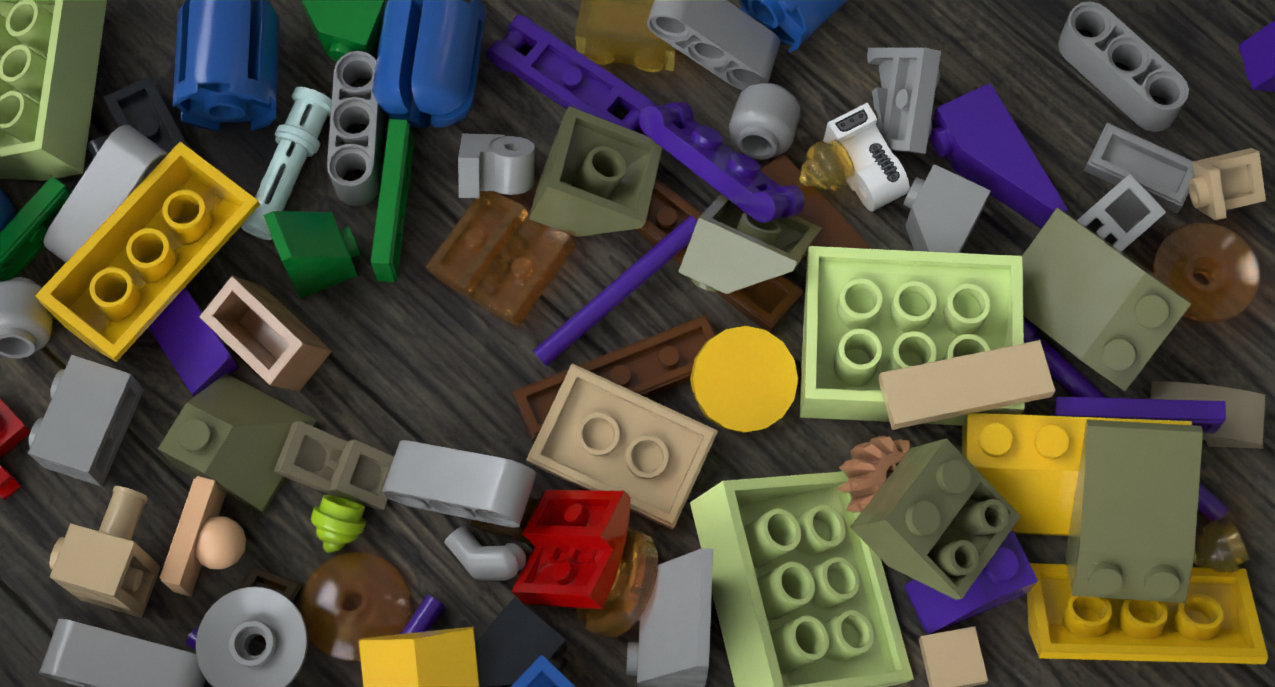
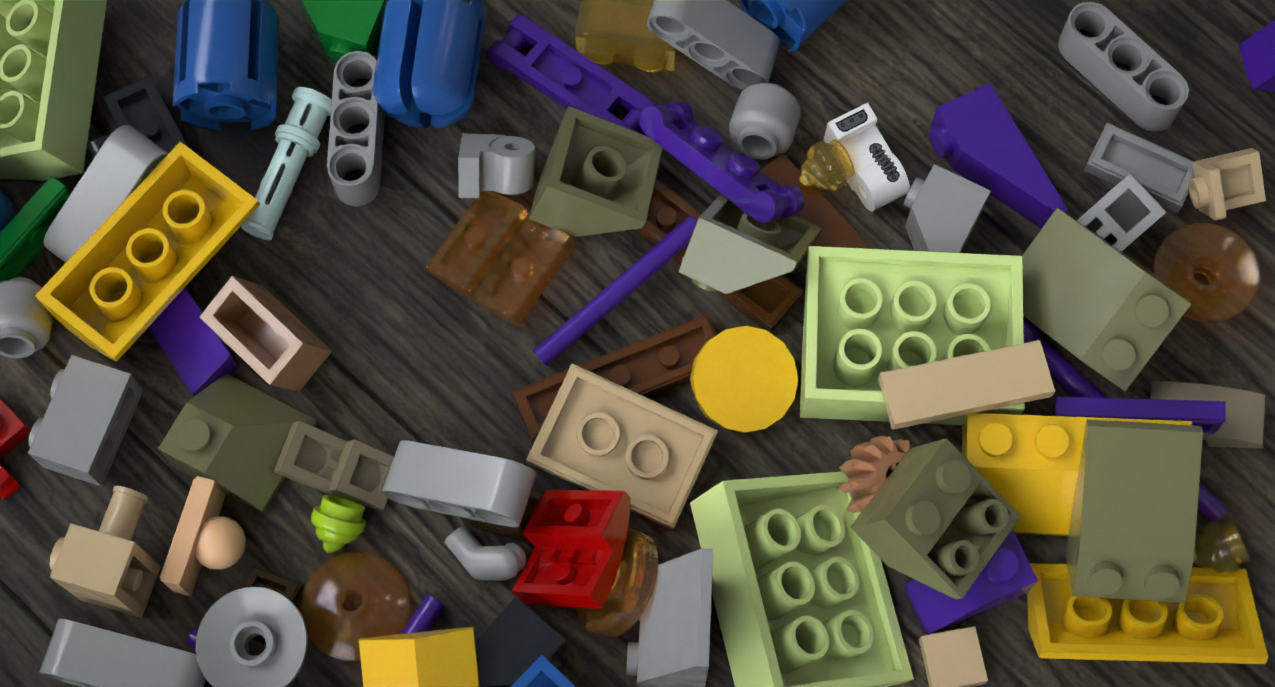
green slope [263,211,360,299] -> none
green tile [371,119,415,282] -> none
light grey wing [867,48,941,154] -> none

